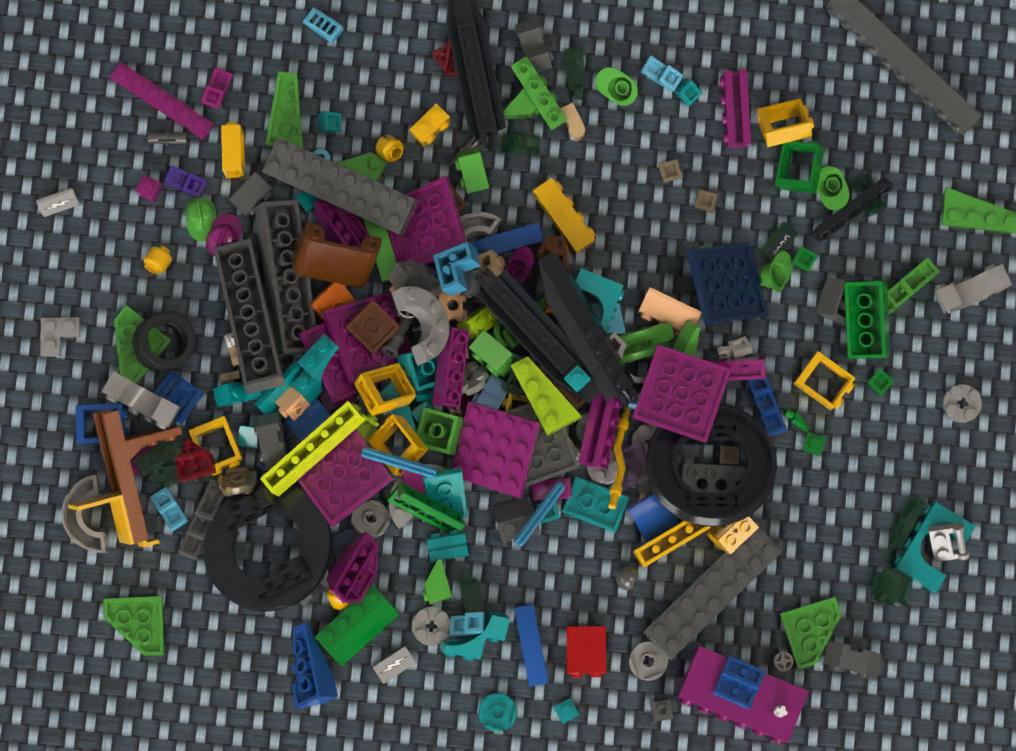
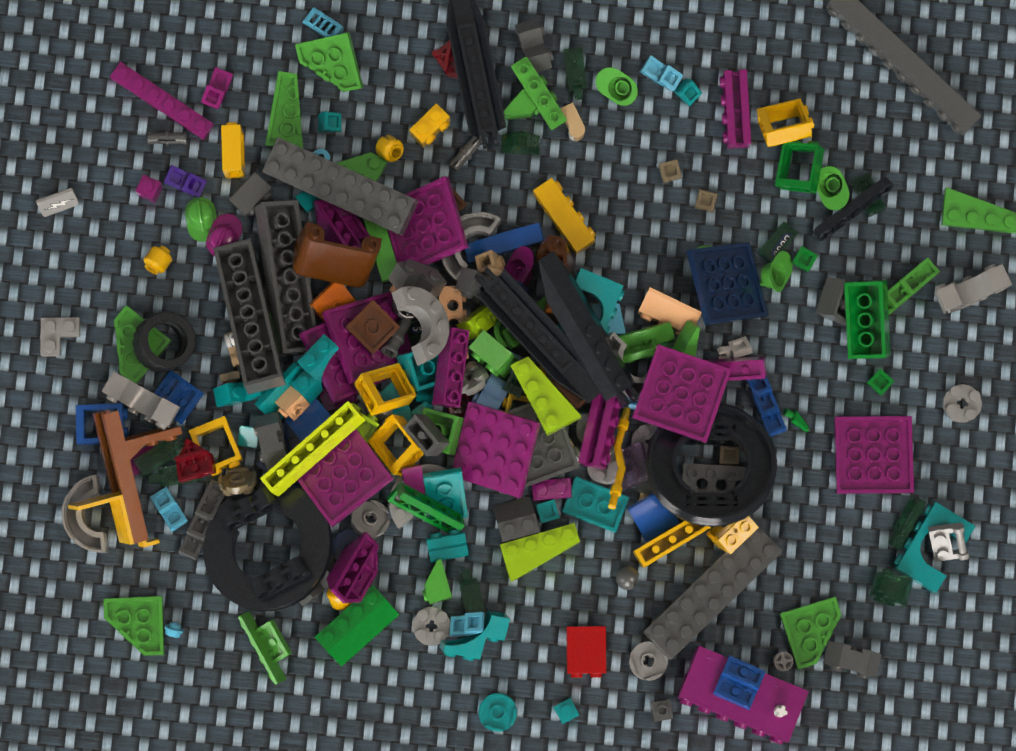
blue wedge [292,622,338,709] -> none
dark azure axle [361,447,437,478] -> none
light grey slope [372,646,416,684] -> none
dark azure brick [433,242,481,296] -> none
bright green brick [454,148,489,194] -> none
dark azure axle [514,482,565,547] -> none
blue slope [514,603,548,687] -> none
teal plate [564,365,591,392] -> none
yellow window [794,351,855,411] -> none
green plate [802,432,826,456] -> none
none -> medium azure plate [164,622,184,638]
none -> bright green bracket [238,612,292,685]
none -> bright green plate [295,32,363,92]
none -> dark grey brick [403,414,450,456]
none -> lime wedge [500,523,580,583]
none -> magenta plate [834,416,914,494]

